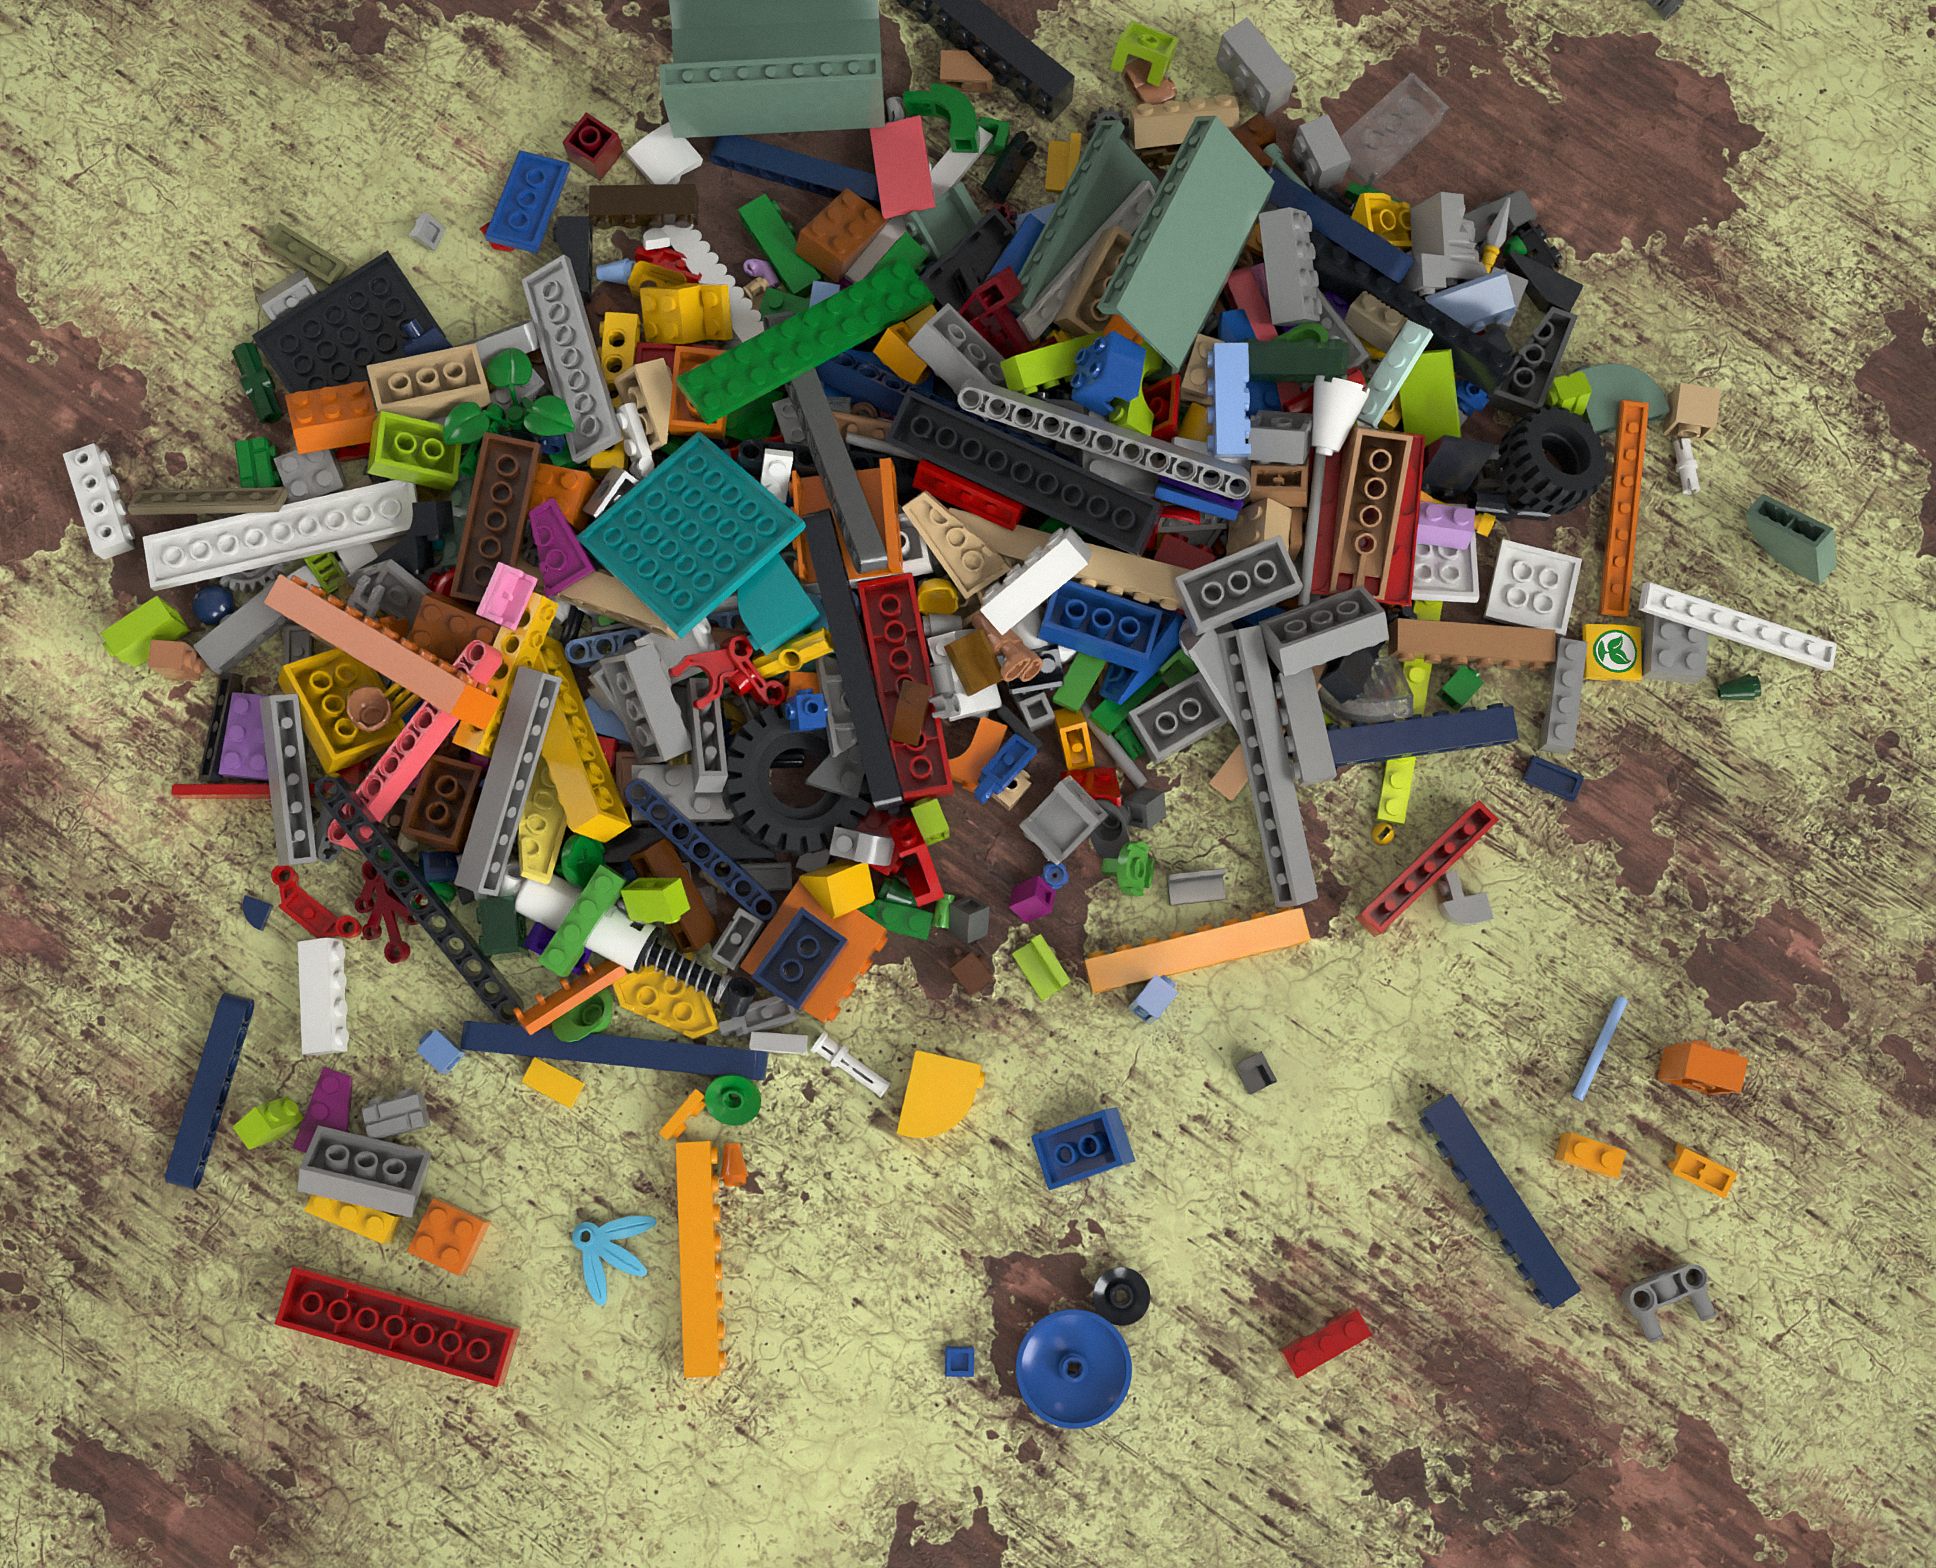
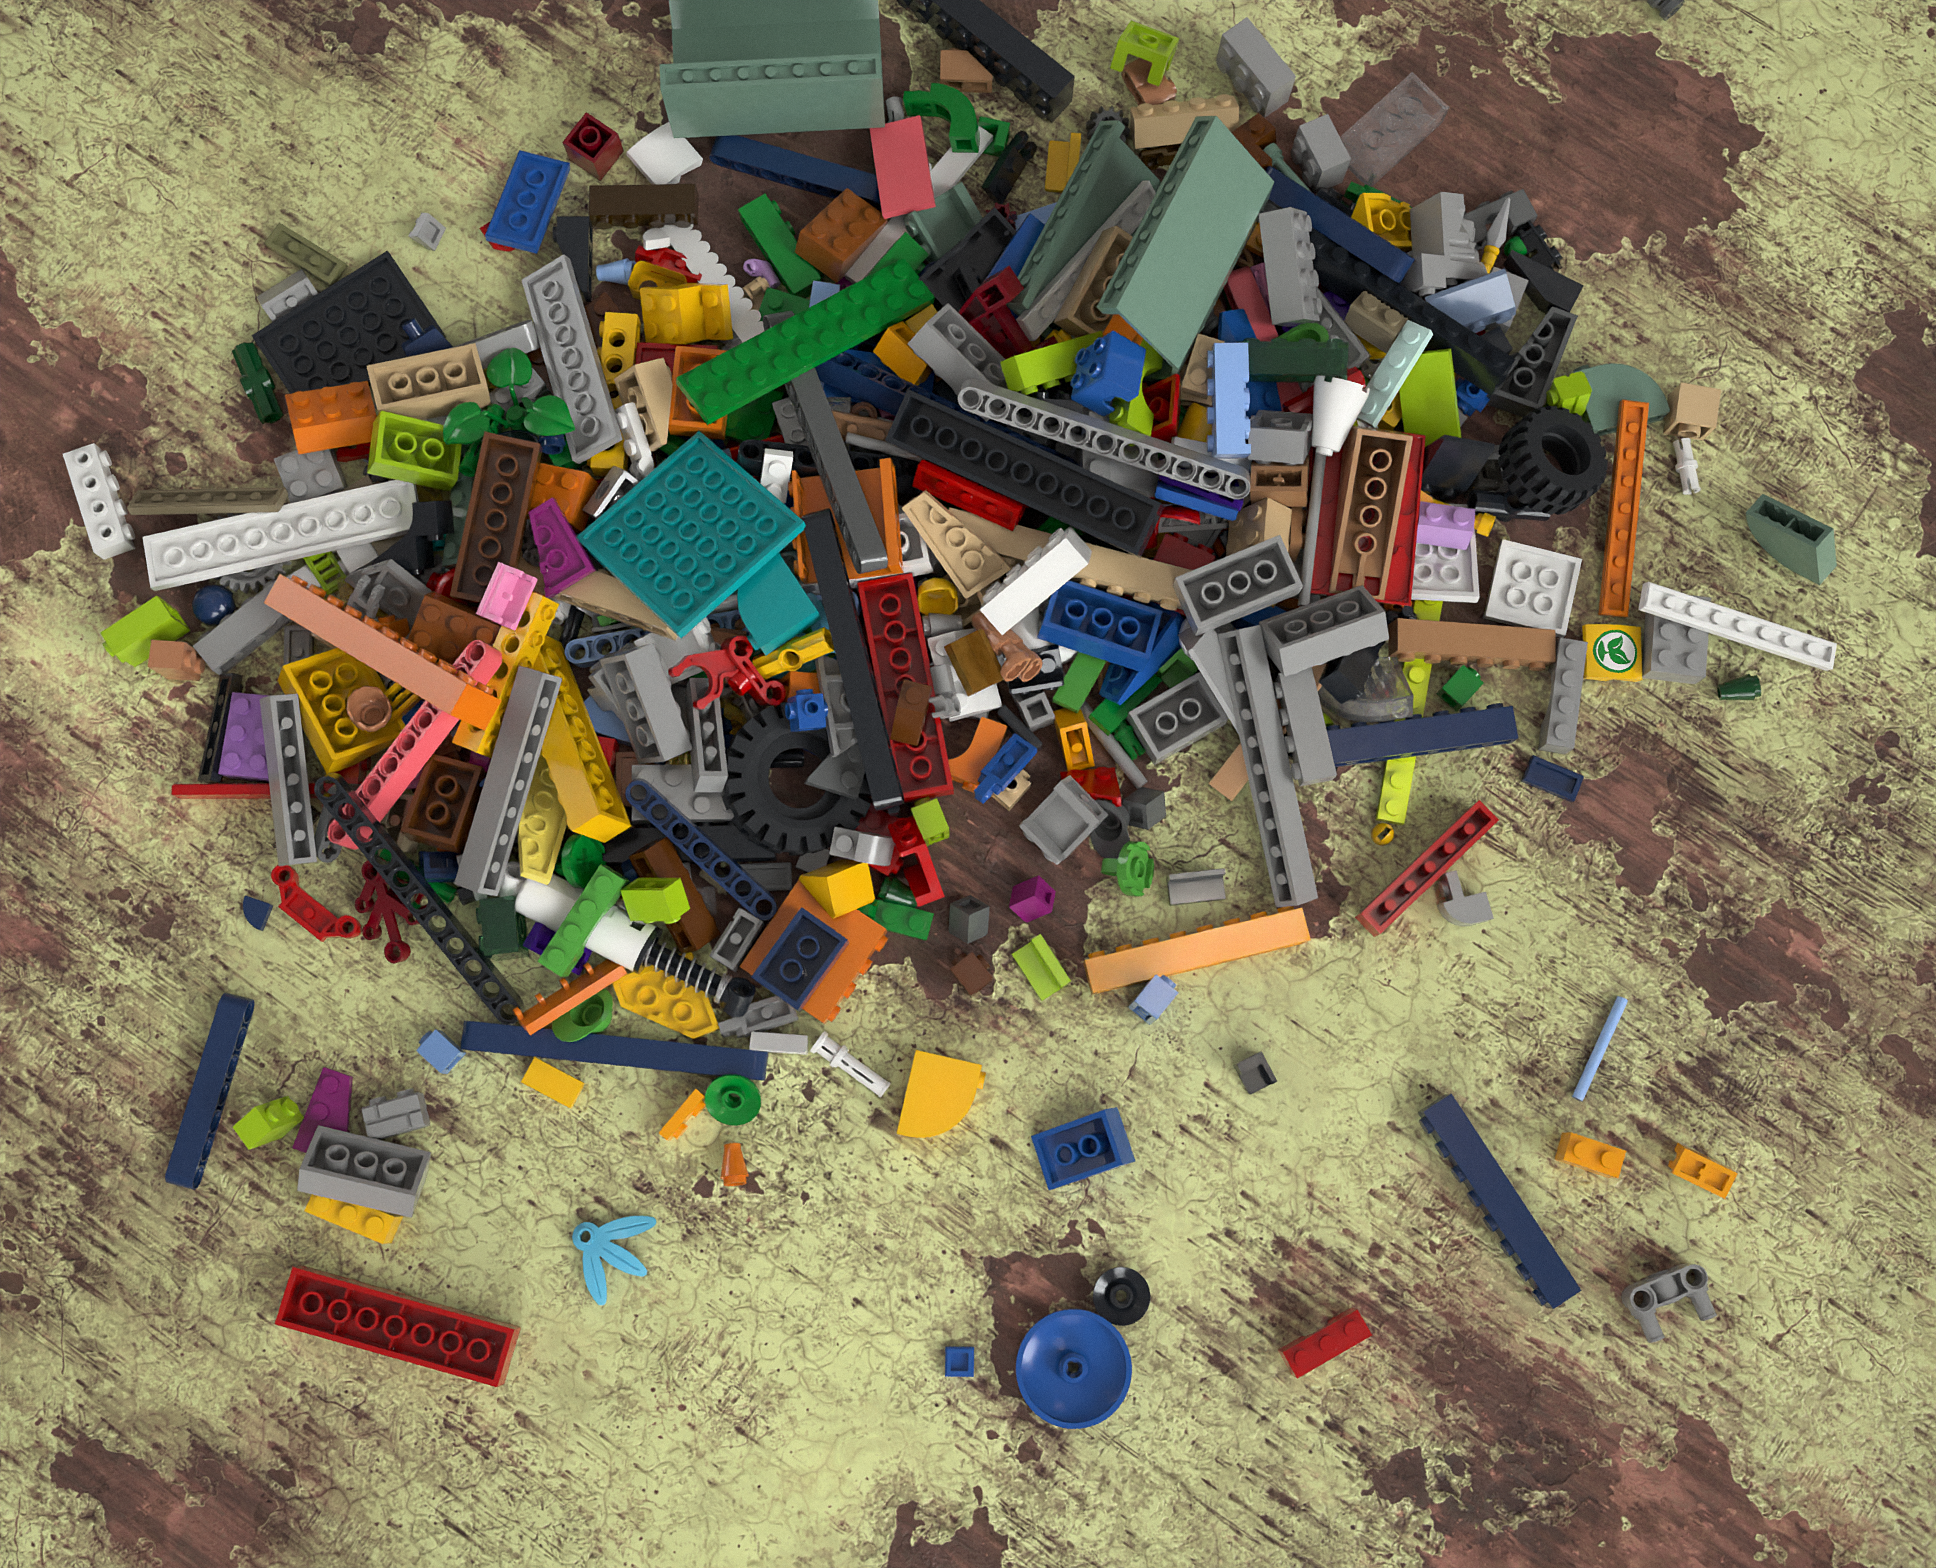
green brick [234,436,283,488] -> none
white brick [298,937,349,1056] -> none
orange brick [407,1197,491,1276] -> none
light orange brick [676,1141,727,1378] -> none
bright green pin [931,893,955,929] -> none
blue plate [1041,862,1069,889] -> none
orange brick [1657,1039,1749,1095] -> none

